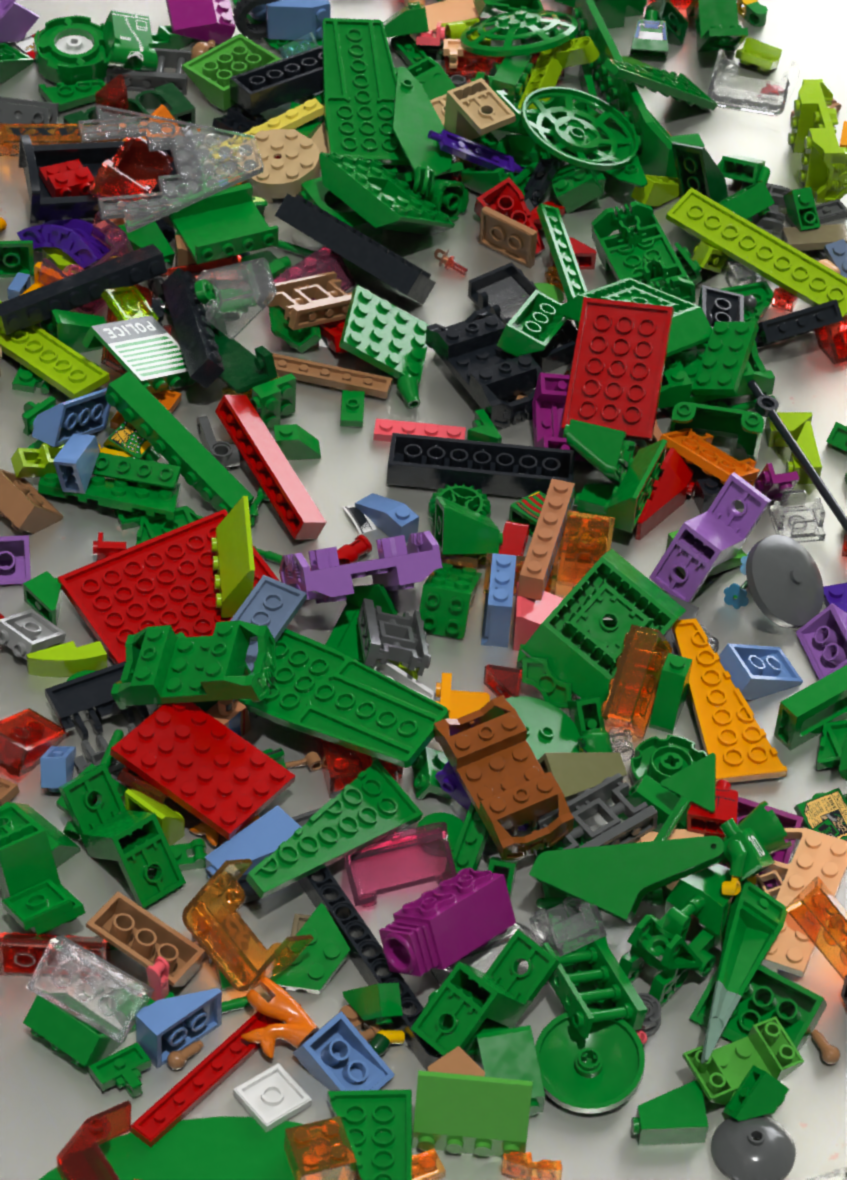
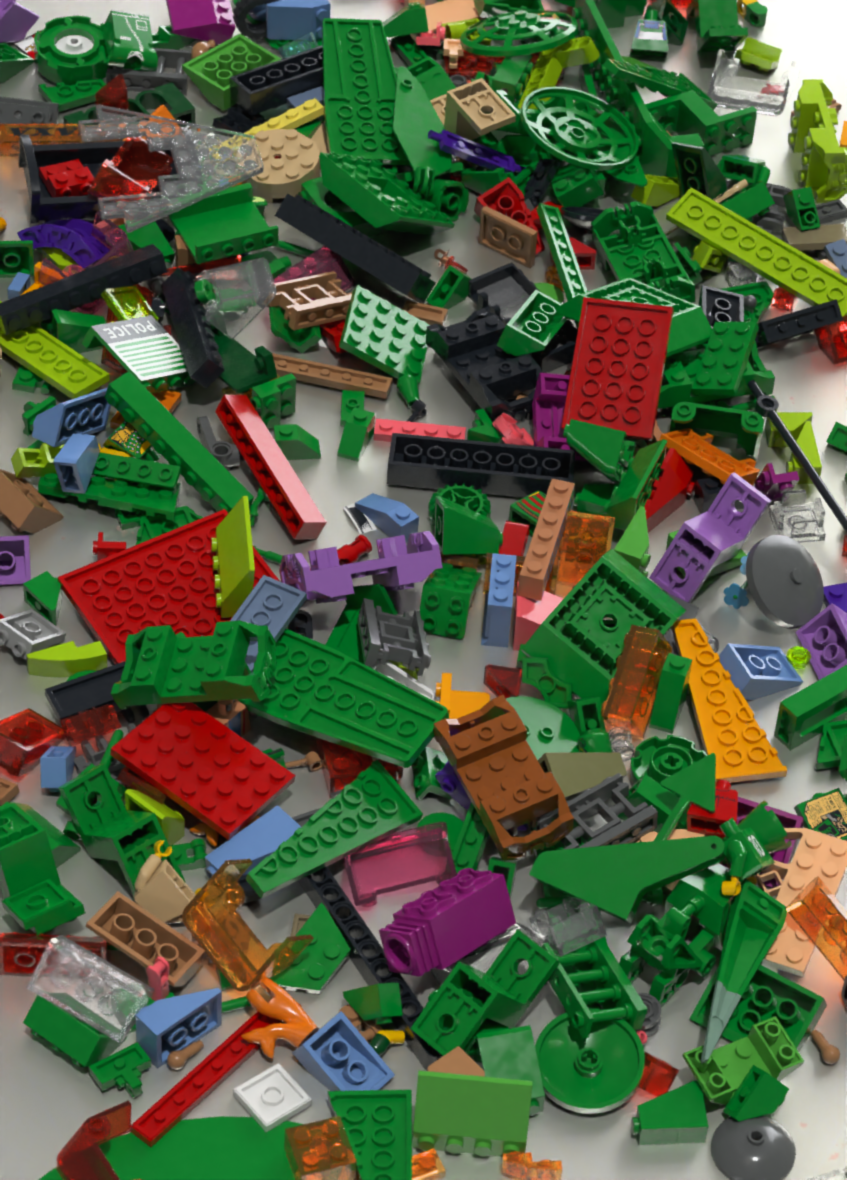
none -> clear red hinge [60,704,122,746]
none -> tan torso [134,840,212,924]
none -> sand blue tile [287,86,324,109]
none -> black plate [288,610,313,640]
none -> green slope [337,408,375,462]
none -> medium nougat tile [402,300,448,326]
none -> black hand [407,400,427,422]
none -> green slope [426,265,472,309]
none -> coral plate [492,413,534,446]
none -> black dish [560,206,616,234]
none -> bright green slope [614,506,651,577]
none -> clear red panel [639,1051,679,1097]
none -> green bracket [645,90,758,156]
none -> tan sword [664,179,748,236]
none -> clear neon green plate [786,646,811,669]

